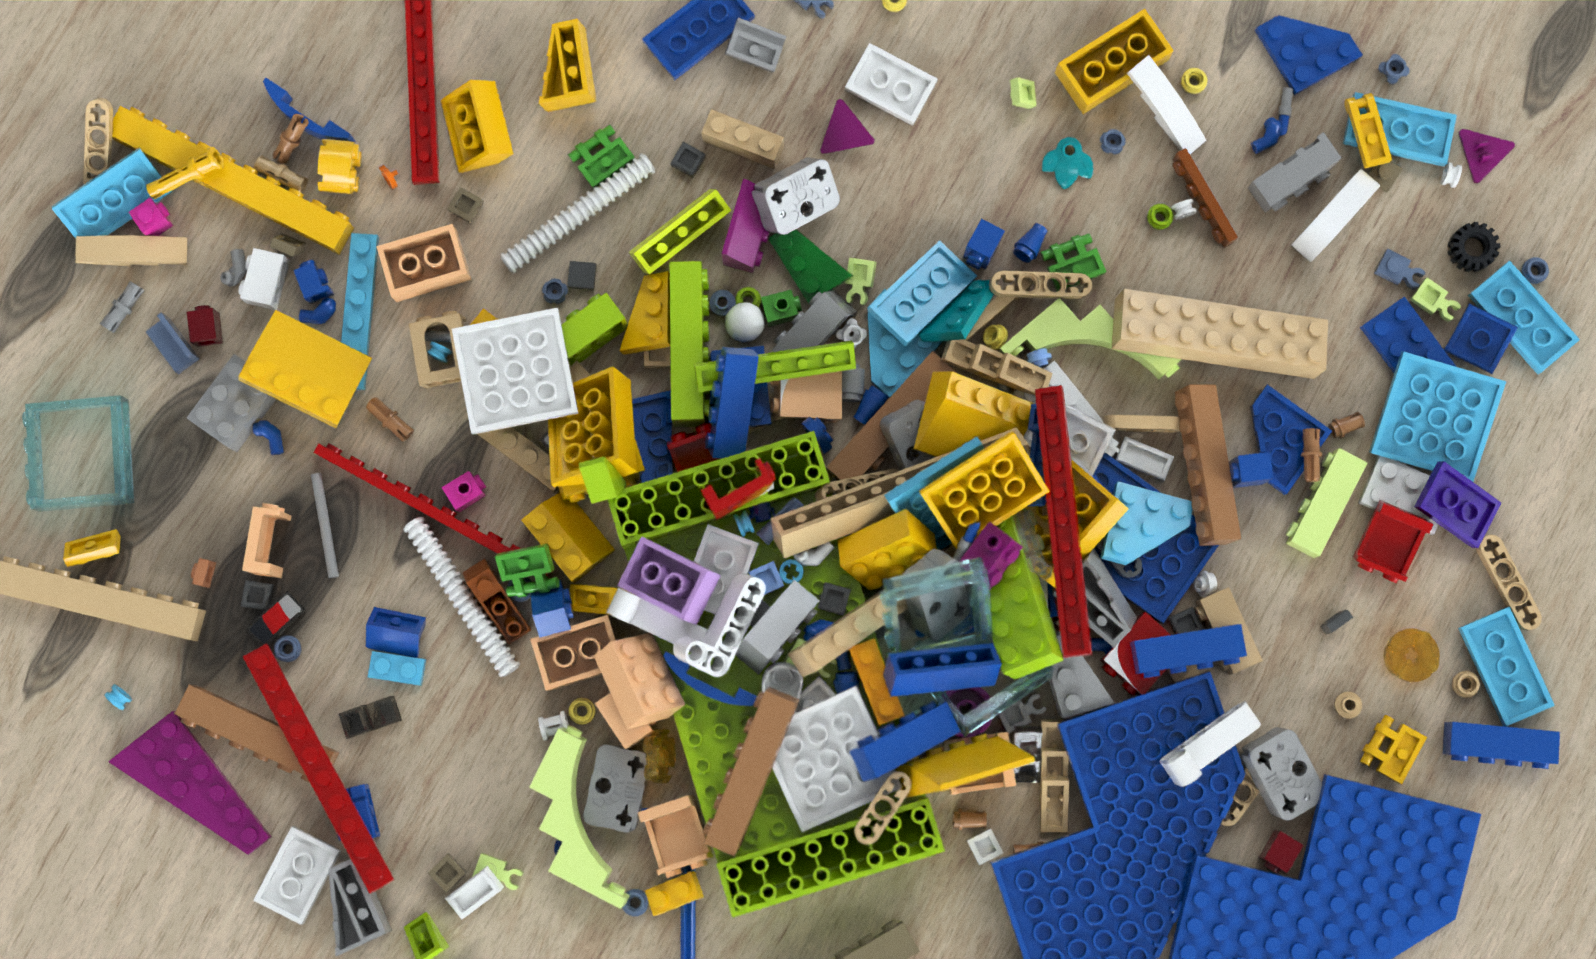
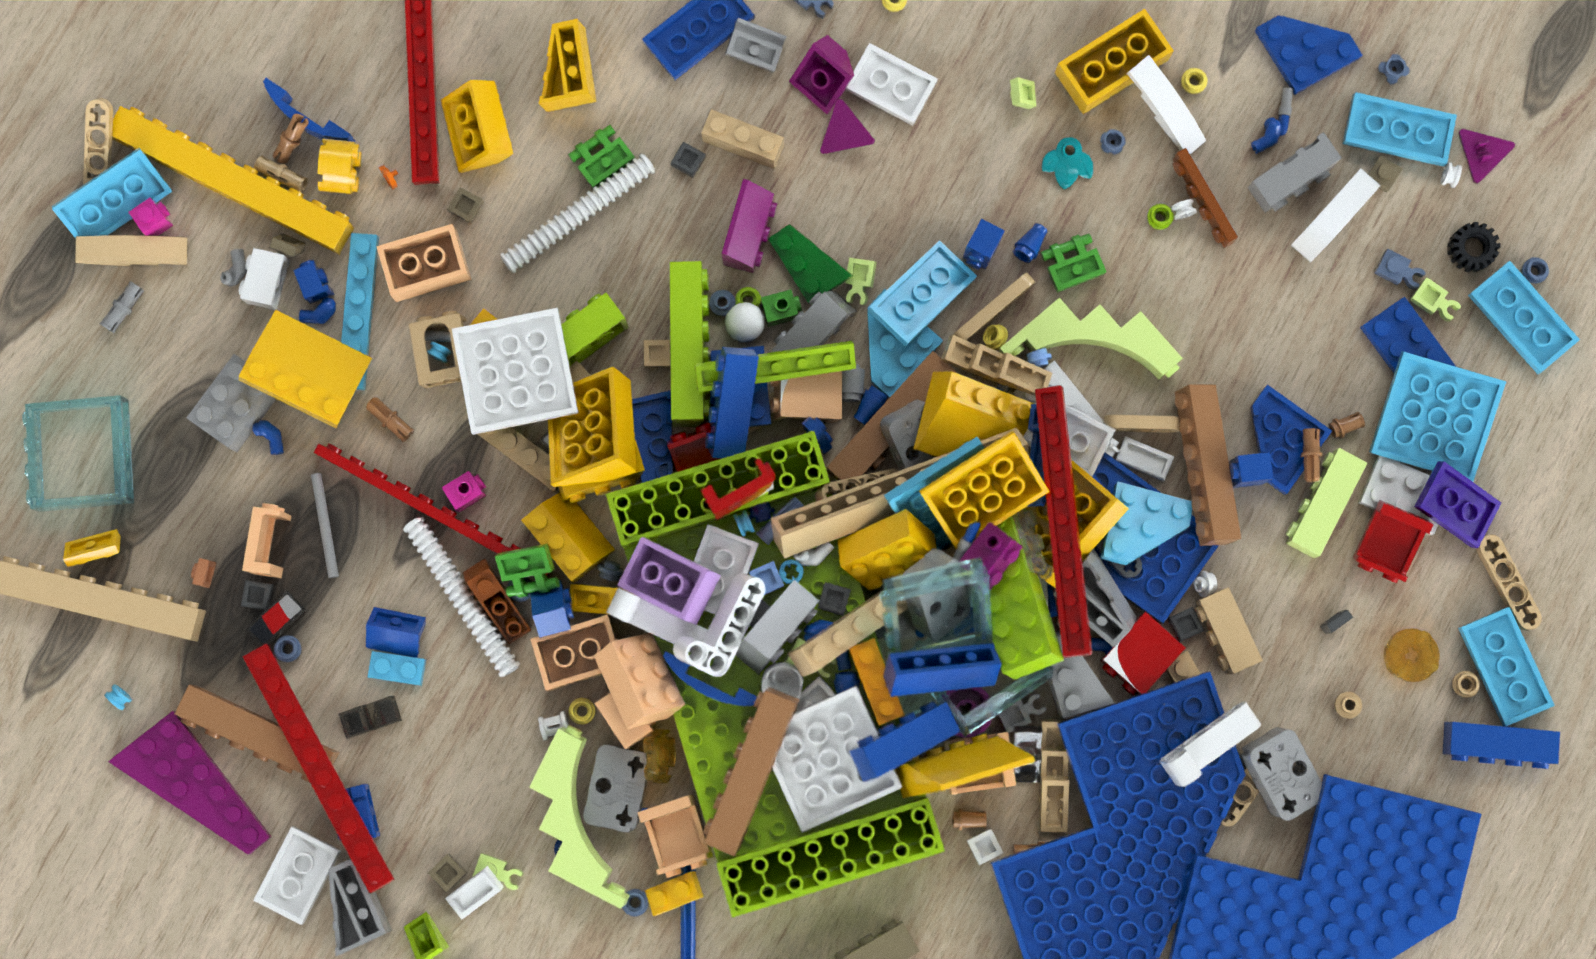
sand blue panel [145,312,200,374] -> none
yellow pin [146,147,224,199] -> none
dark red brick [187,305,223,347] -> none
sand blue plate [542,279,568,304] -> none
dark grey tile [567,261,597,290] -> none
lime slope [579,456,626,504] -> none
yellow wing [619,271,670,355] -> none
neon yellow brick [628,189,732,275] -> none
axle [752,157,840,235] -> none
white plate [836,318,867,349] -> none
tan beam [855,772,911,844] -> none
teal wing [919,280,997,342] -> none
tan beam [989,271,1092,299] -> none
tan brick [1112,289,1328,379] -> none
blue brick [1130,624,1247,678] -> none
dark red brick [1258,830,1304,874] -> none
yellow plate [1344,93,1392,169] -> none
yellow plate [1359,715,1427,784] -> none
blue tile [1444,303,1518,374] -> none
none -> sand blue plate [597,560,624,581]
none -> magenta slope [789,35,854,114]

